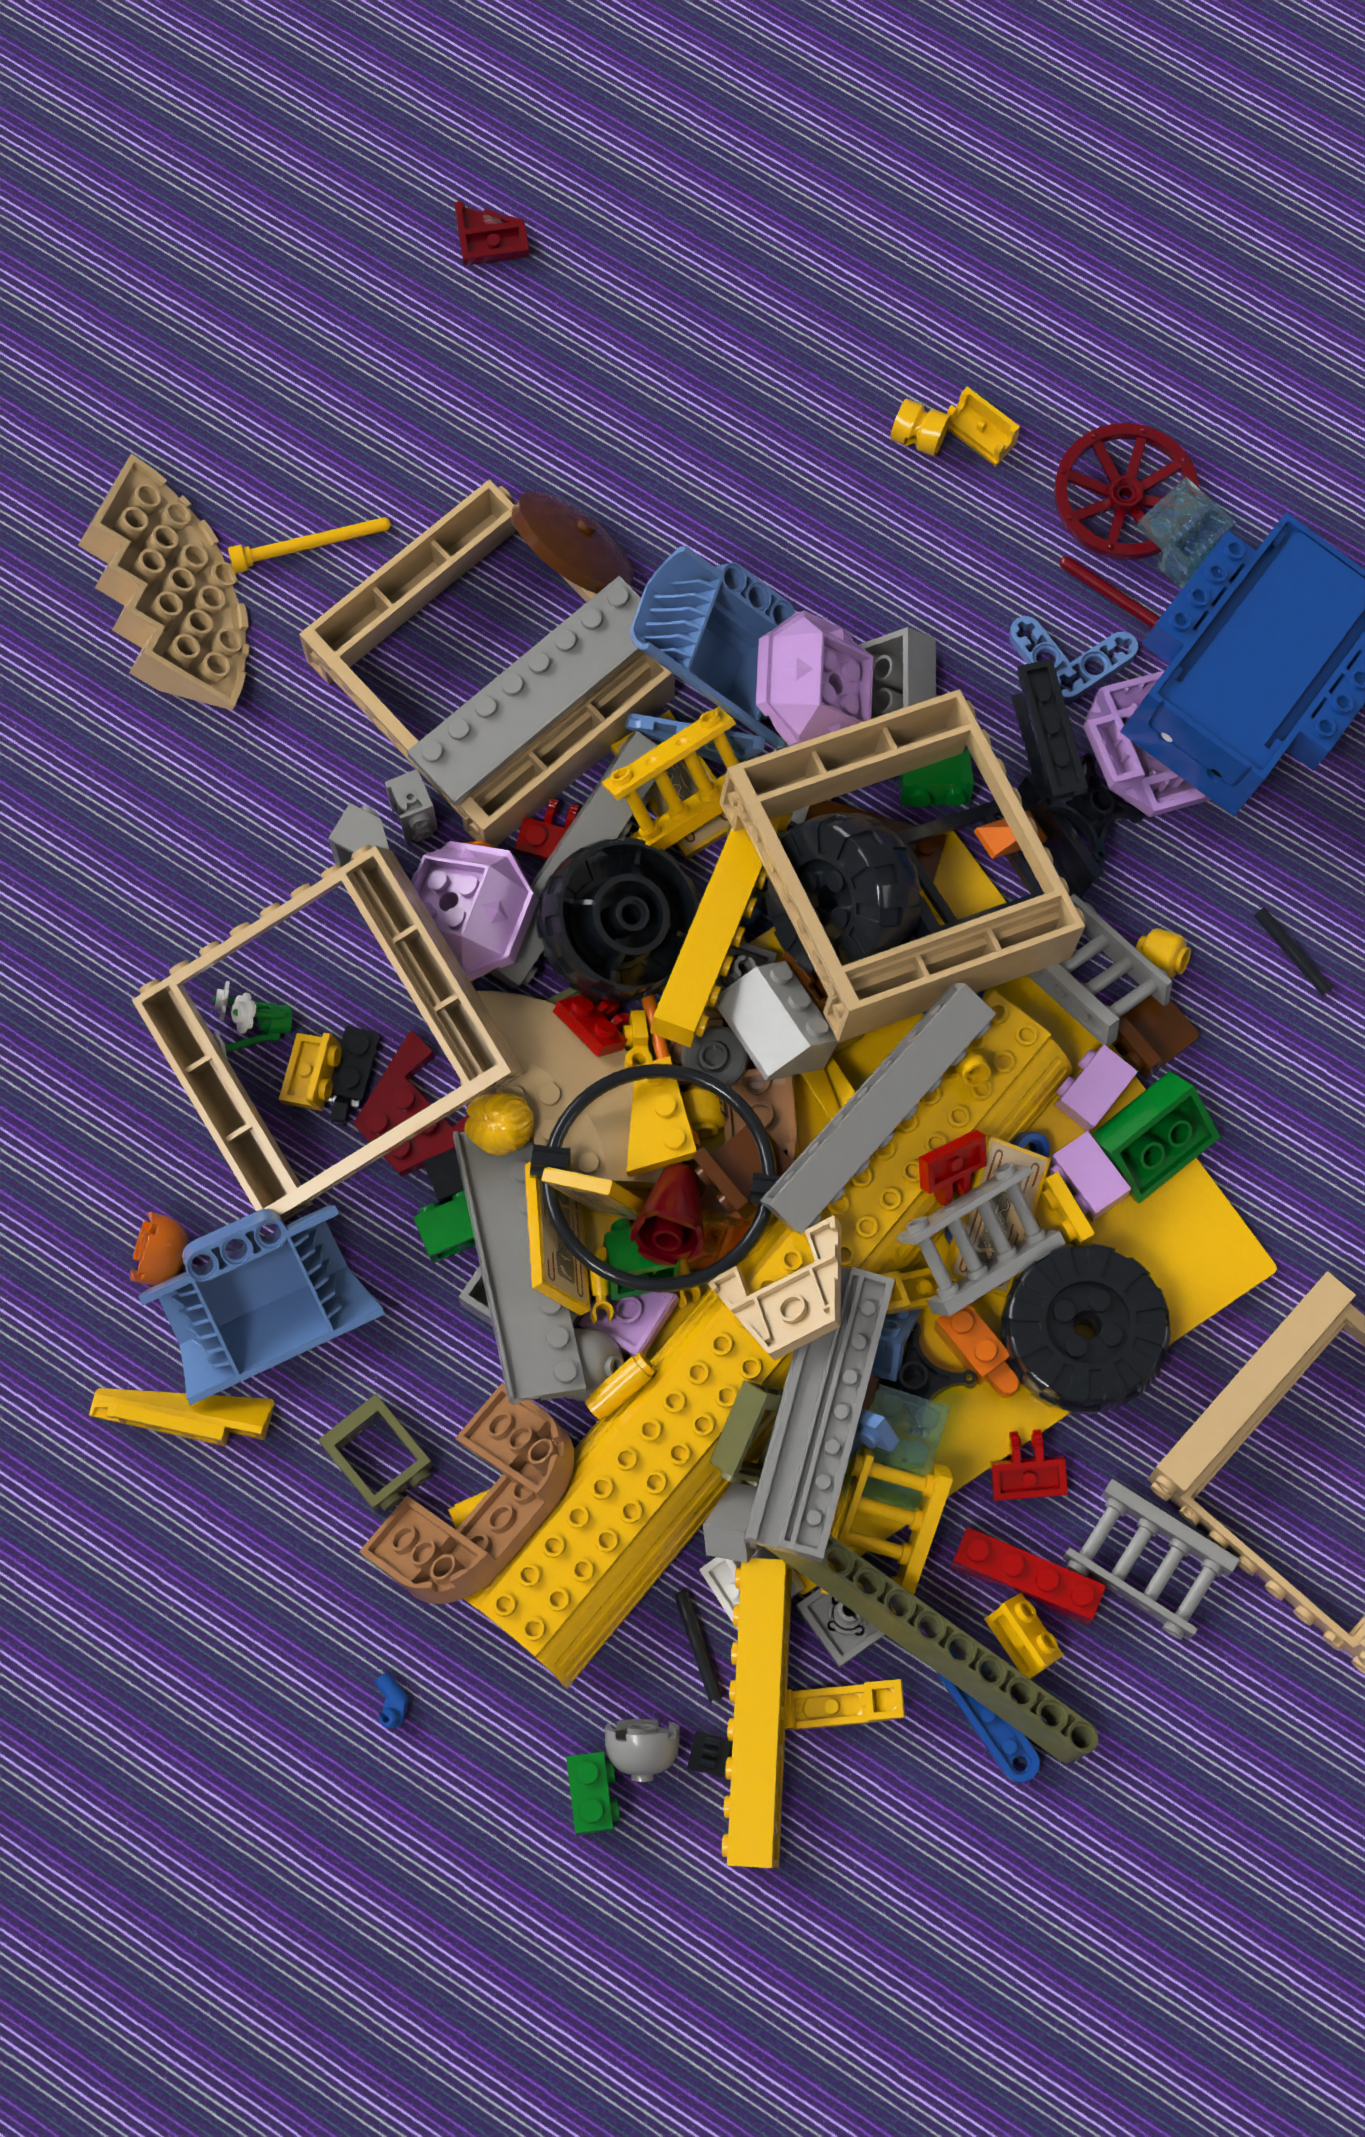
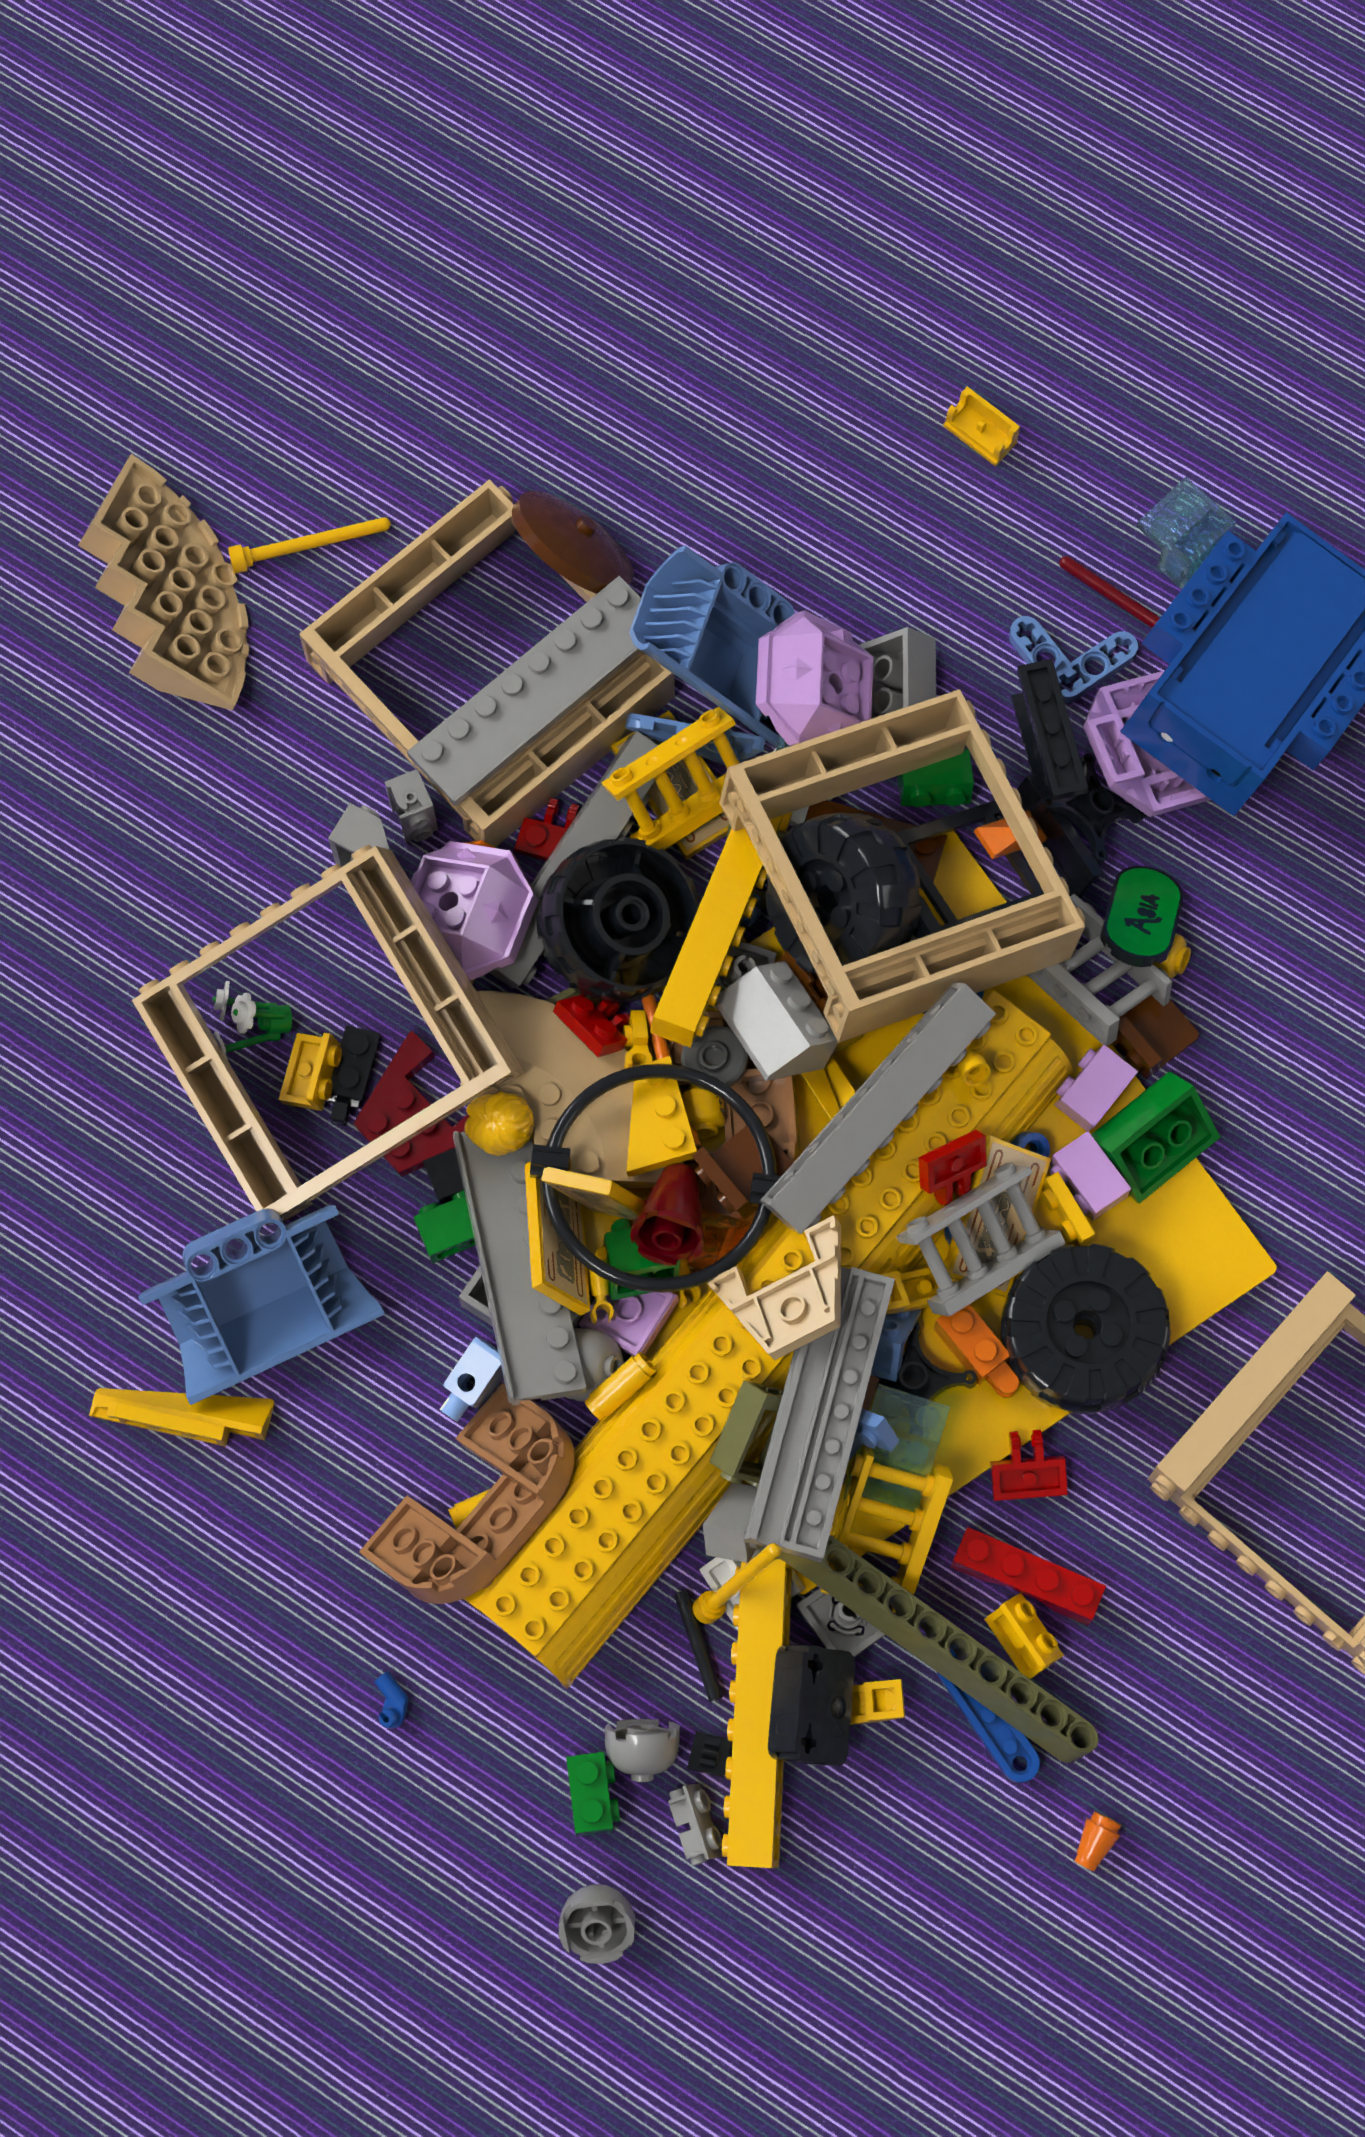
orange cylinder [130,1212,188,1286] -> none
olive window [318,1394,433,1513] -> none
dark red wing [454,201,530,266] -> none
yellow wheel [890,398,951,457] -> none
dark red wheel [1054,423,1199,560] -> none
light grey fence [1062,1479,1240,1640] -> none
black bar [1254,907,1333,997] -> none
none -> light blue torso [440,1336,504,1422]
none -> light grey cylinder [558,1884,635,1964]
none -> light grey hinge [668,1783,723,1866]
none -> yellow piece [693,1543,781,1624]
none -> black axle [768,1645,855,1766]
none -> orange cone [1074,1811,1121,1872]
none -> green tile [1100,866,1184,967]

